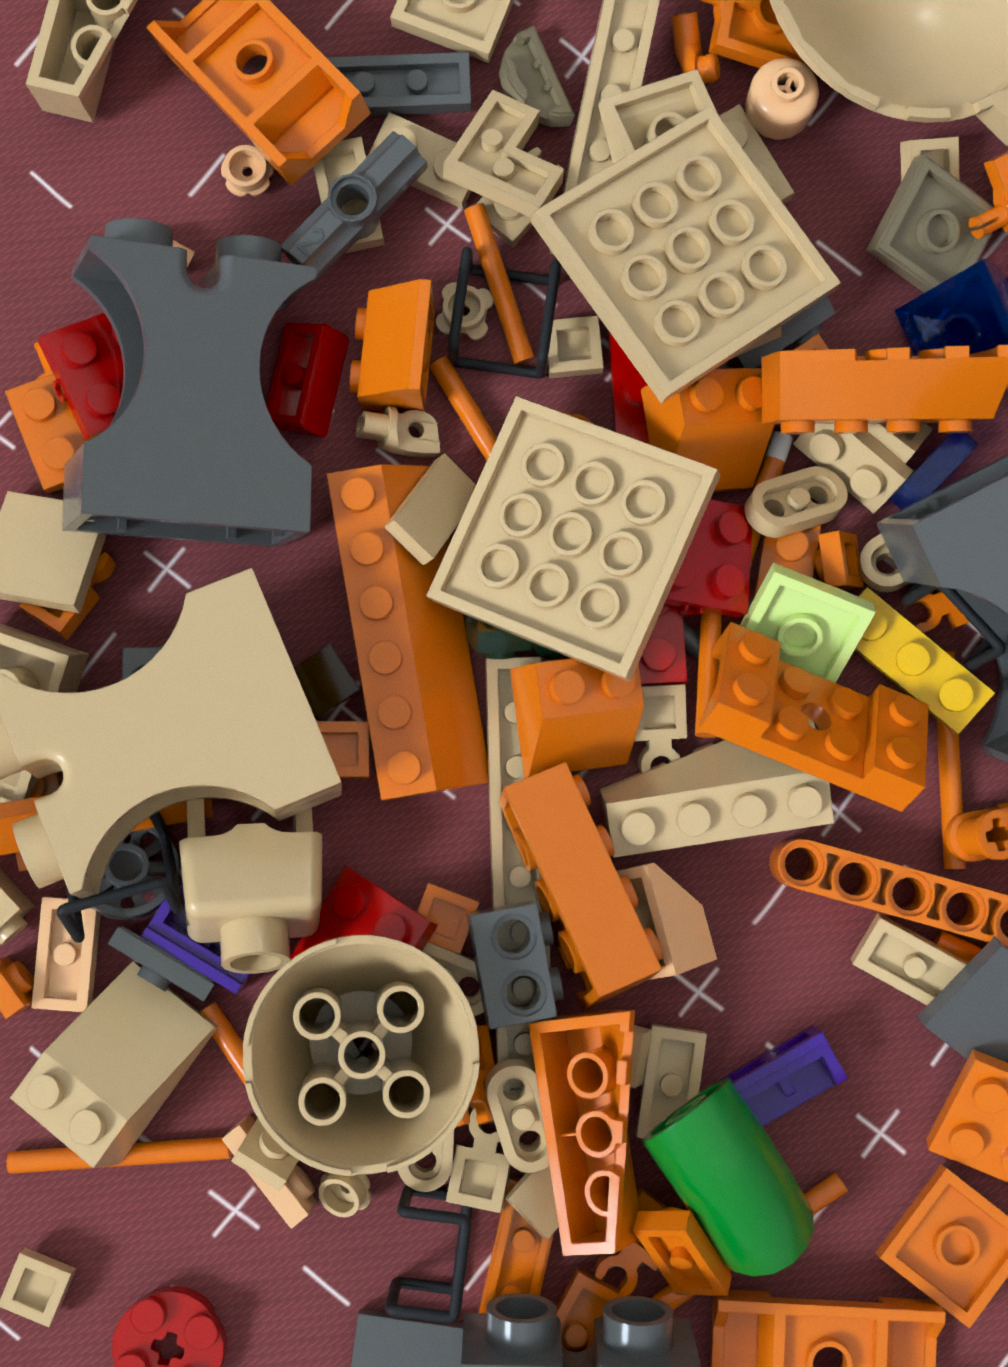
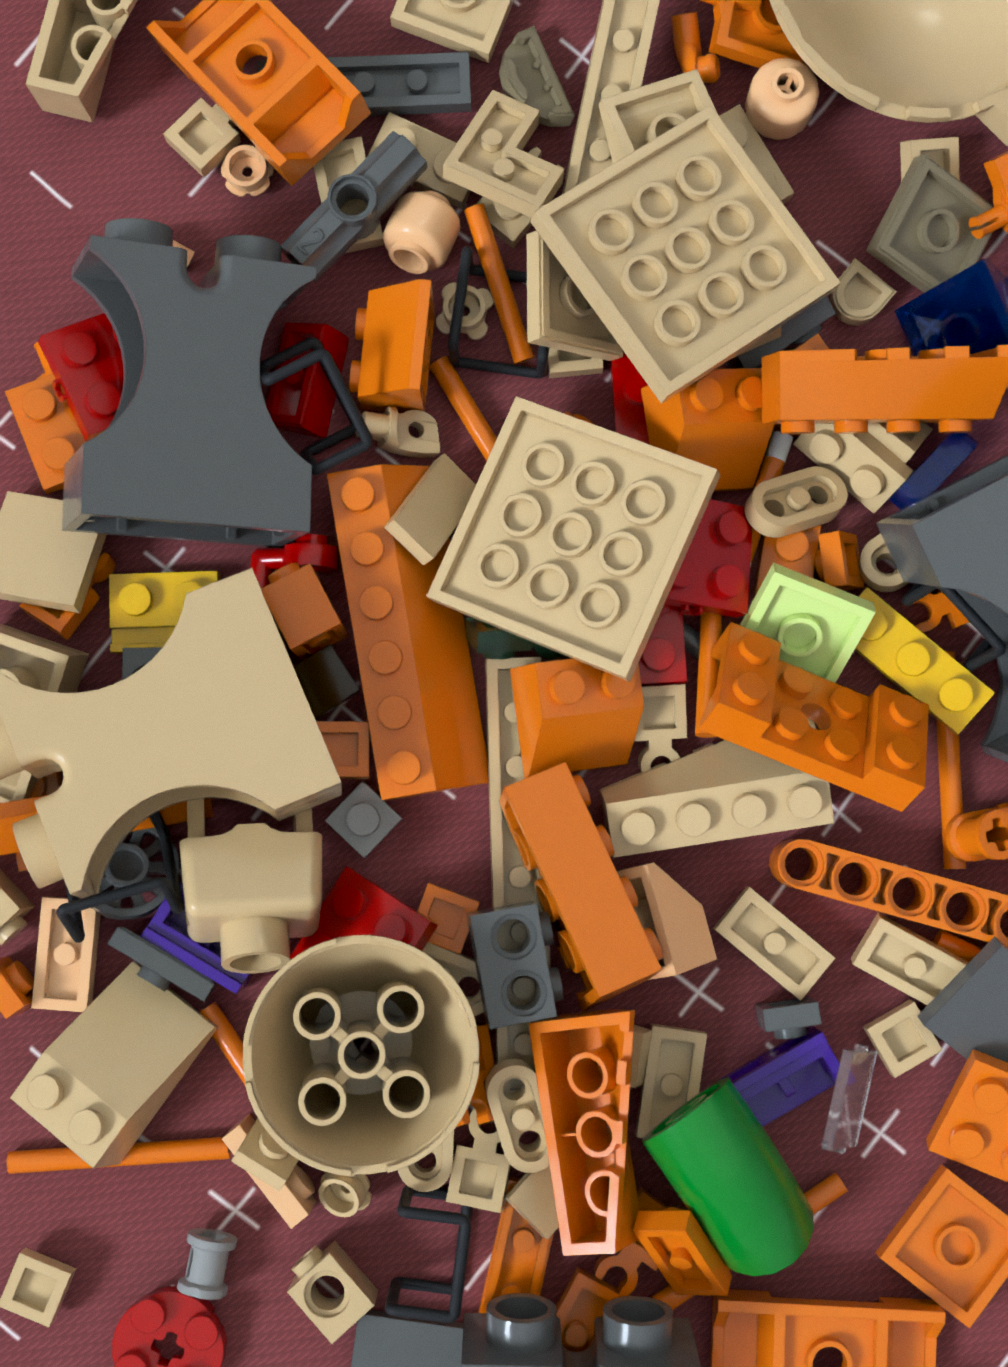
none -> yellow plate [109,571,221,654]
none -> tan plate [163,98,241,178]
none -> light grey bush [177,1228,238,1300]
none -> red plate [250,534,338,610]
none -> black piece [260,337,373,476]
none -> orange brick [261,562,349,661]
none -> tan brick [287,1240,379,1344]
none -> light grey plate [325,781,403,858]
none -> light nougat head [382,191,461,274]
none -> tan tile [526,230,623,361]
none -> tan plate [712,886,835,1001]
none -> dark grey plate [755,996,822,1039]
none -> clear piece [821,1044,877,1154]
none -> tan tile [830,258,897,326]
none -> tan plate [863,999,942,1078]

